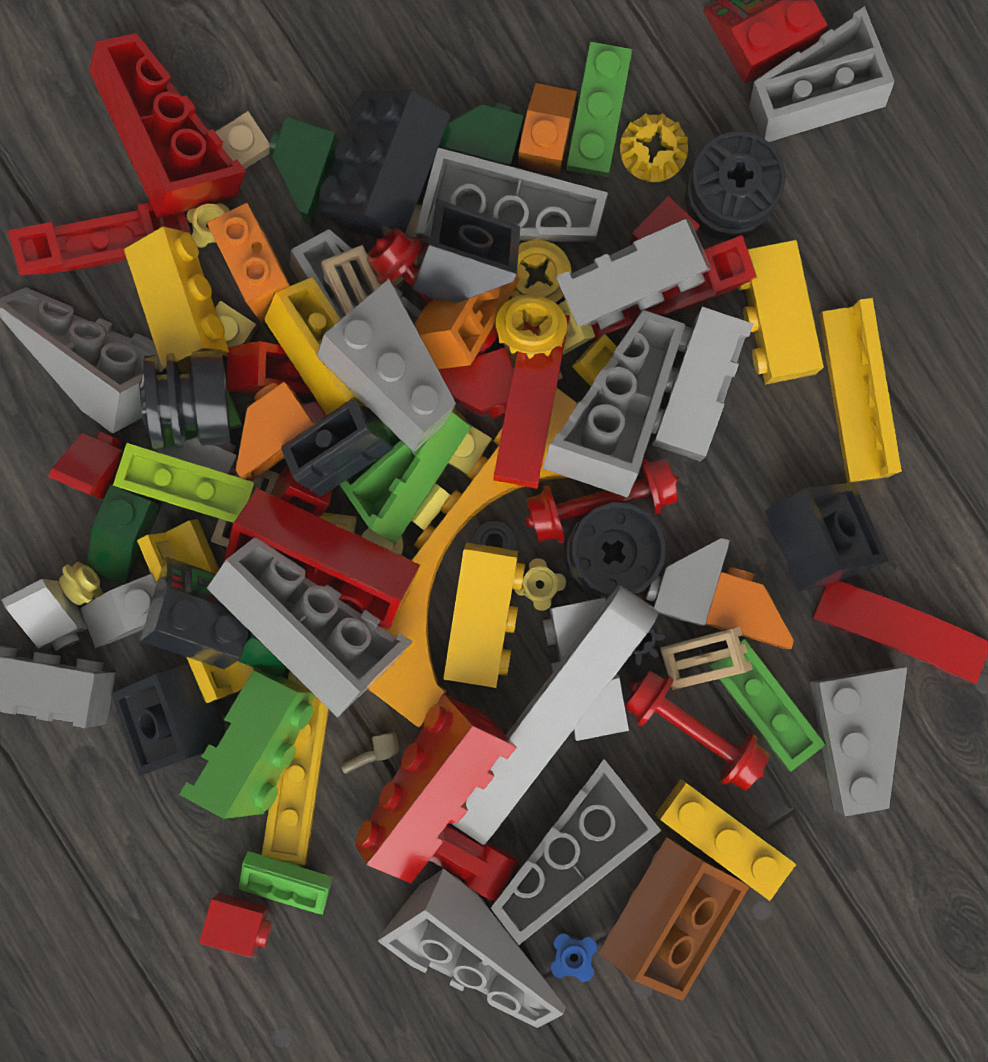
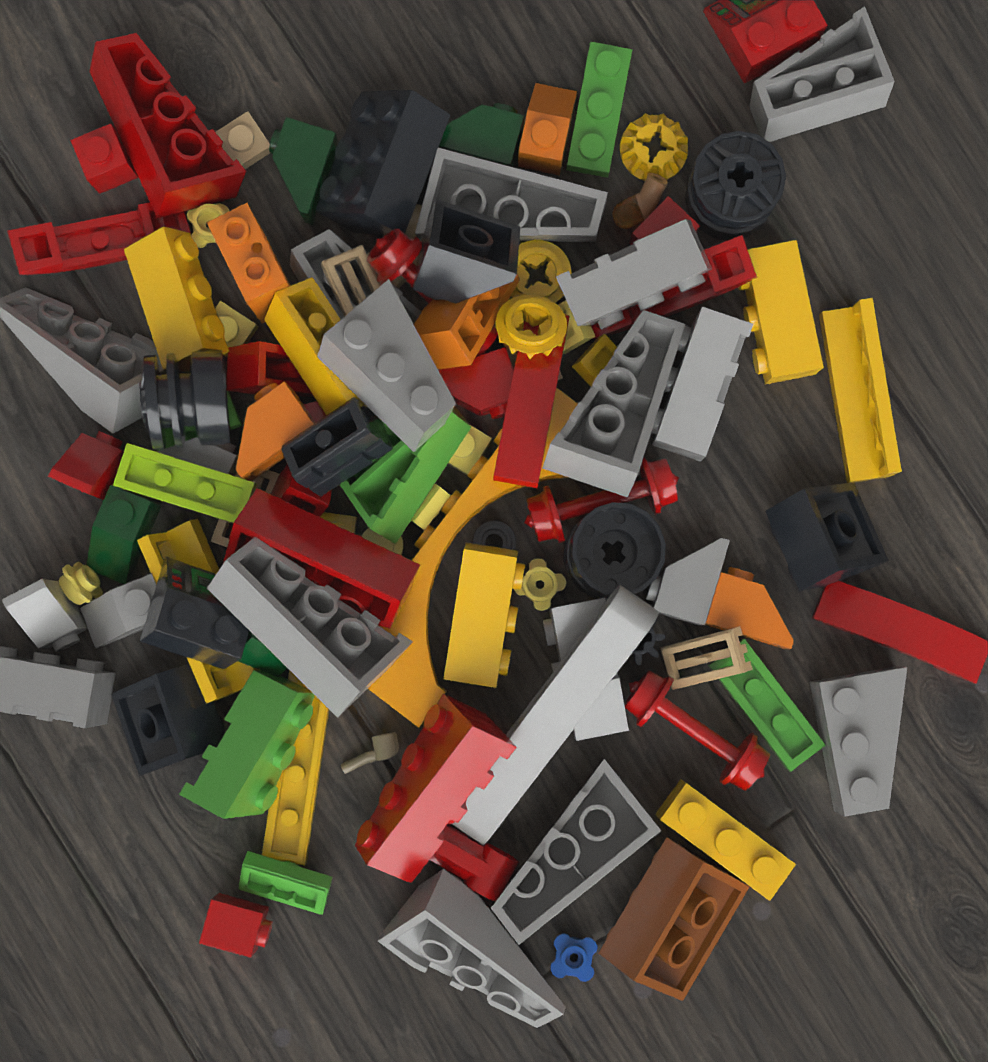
none -> red brick [70,123,139,194]
none -> arm [612,173,668,229]

